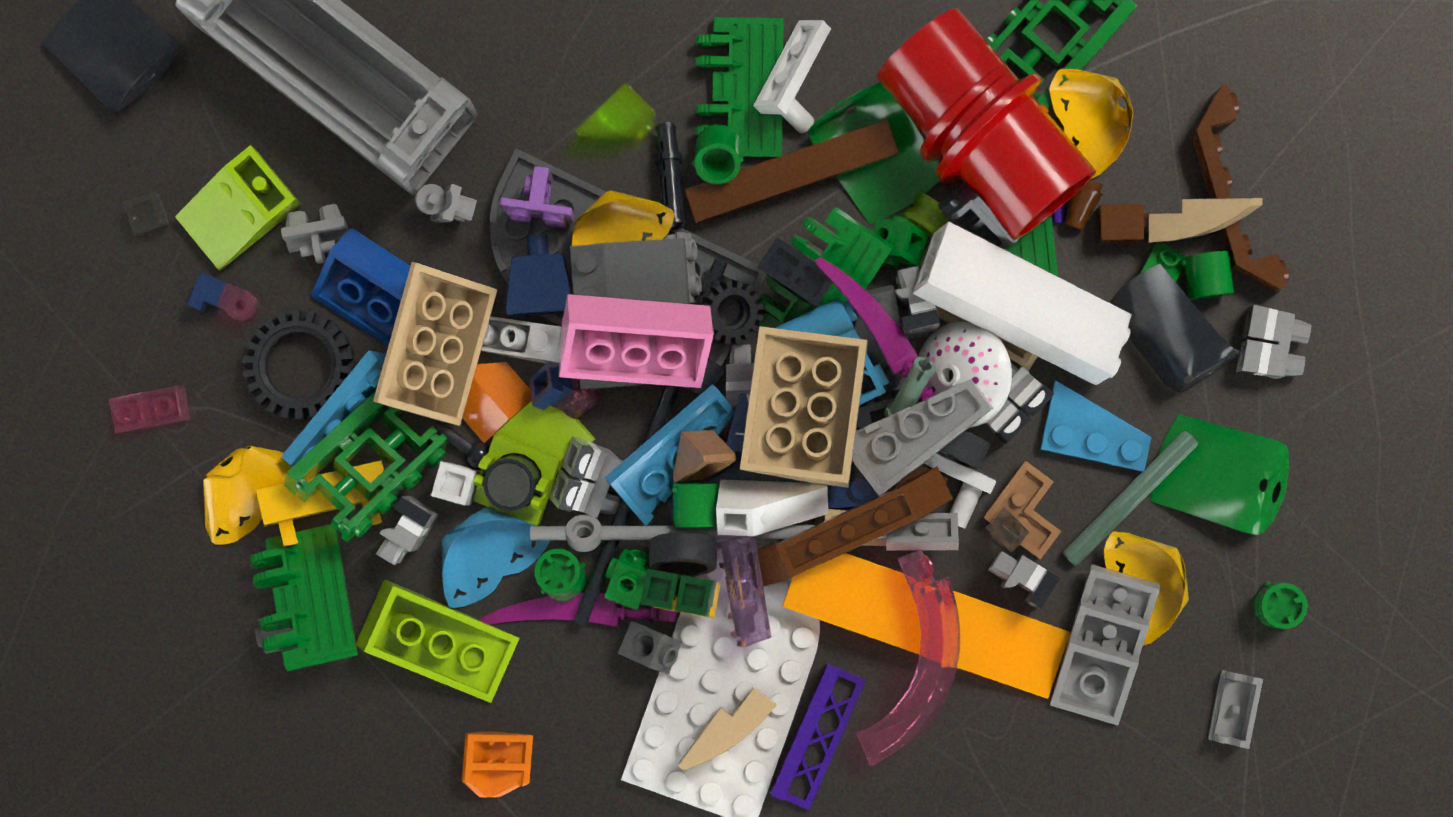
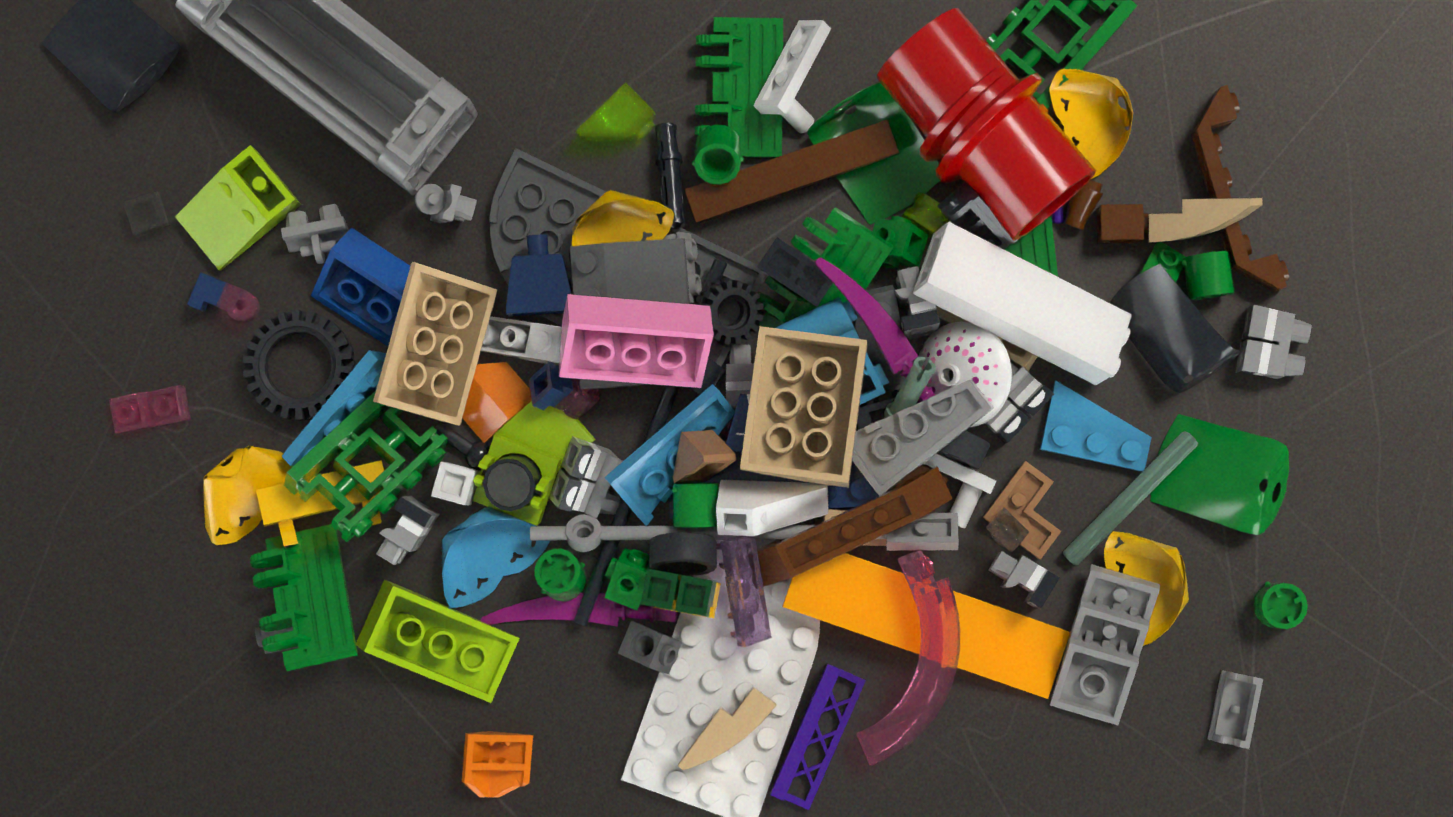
medium lavender bracket [500,166,575,228] -> none

